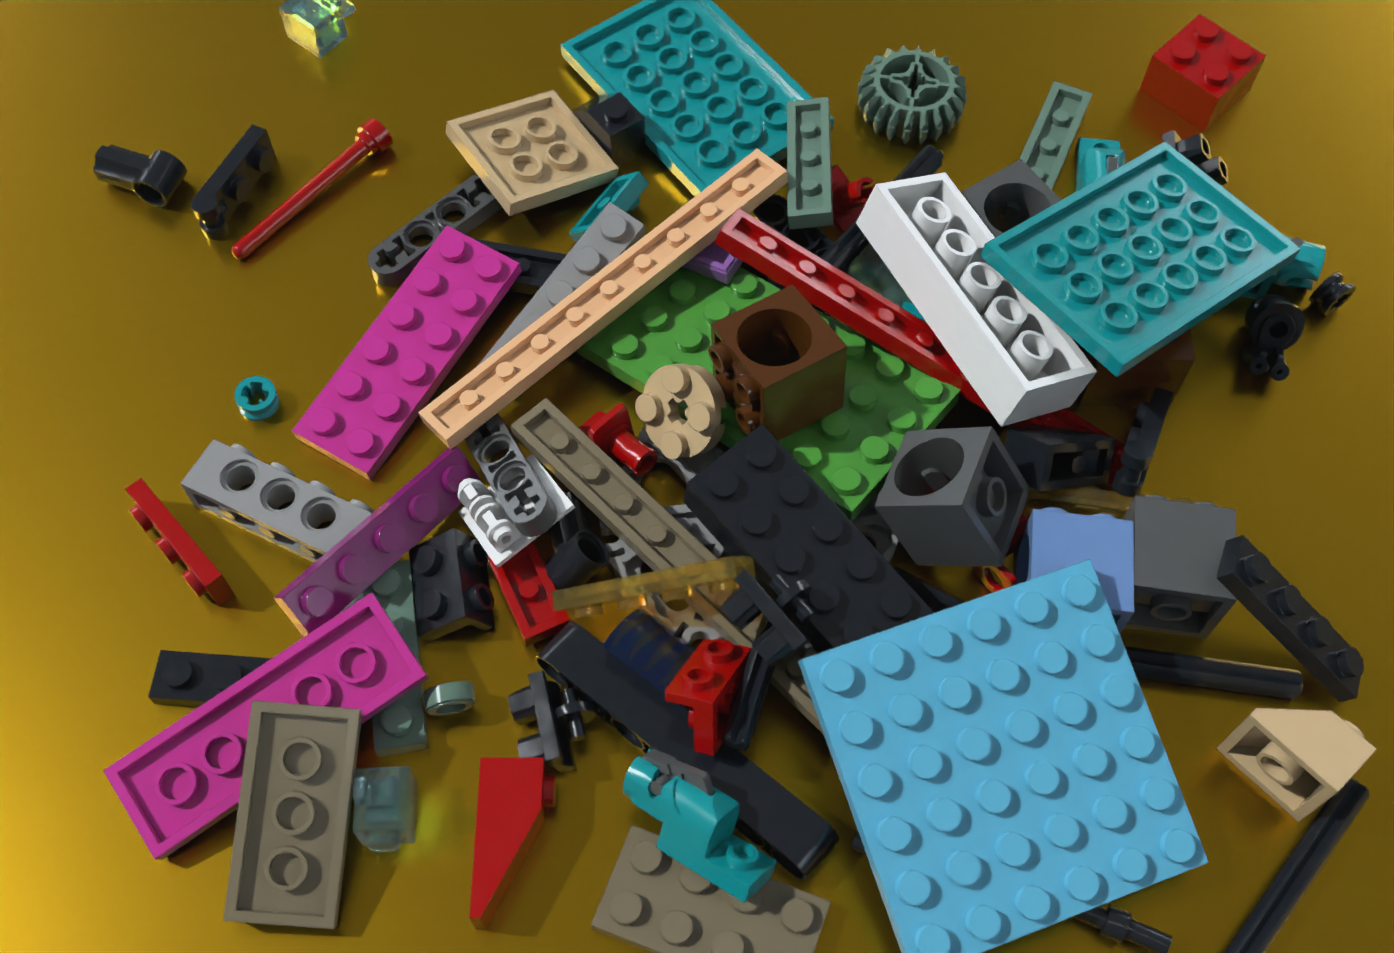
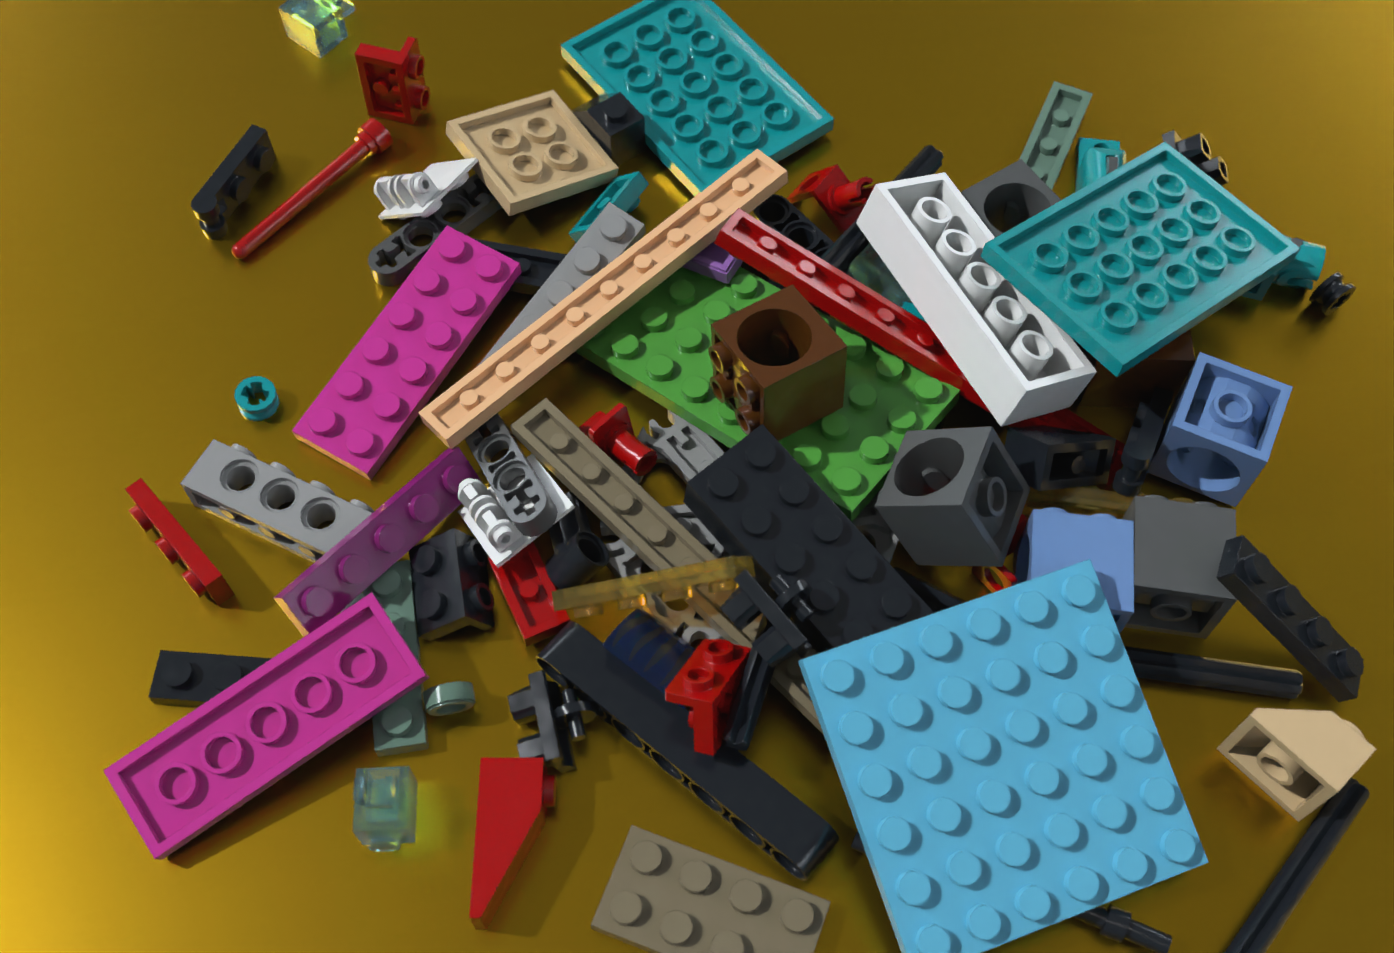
black piece [93,145,187,207] -> none
dark tan plate [223,700,363,929] -> none
teal plate [623,747,777,903] -> none
tan plate [635,363,726,459] -> none
sand green plate [787,97,833,229] -> none
sand green gear [857,45,967,145] -> none
red brick [1139,14,1266,132] -> none
black piece [1242,294,1305,381] -> none
none -> red bracket [354,36,430,125]
none -> white hinge [374,158,478,220]
none -> medium blue brick [1147,352,1293,507]

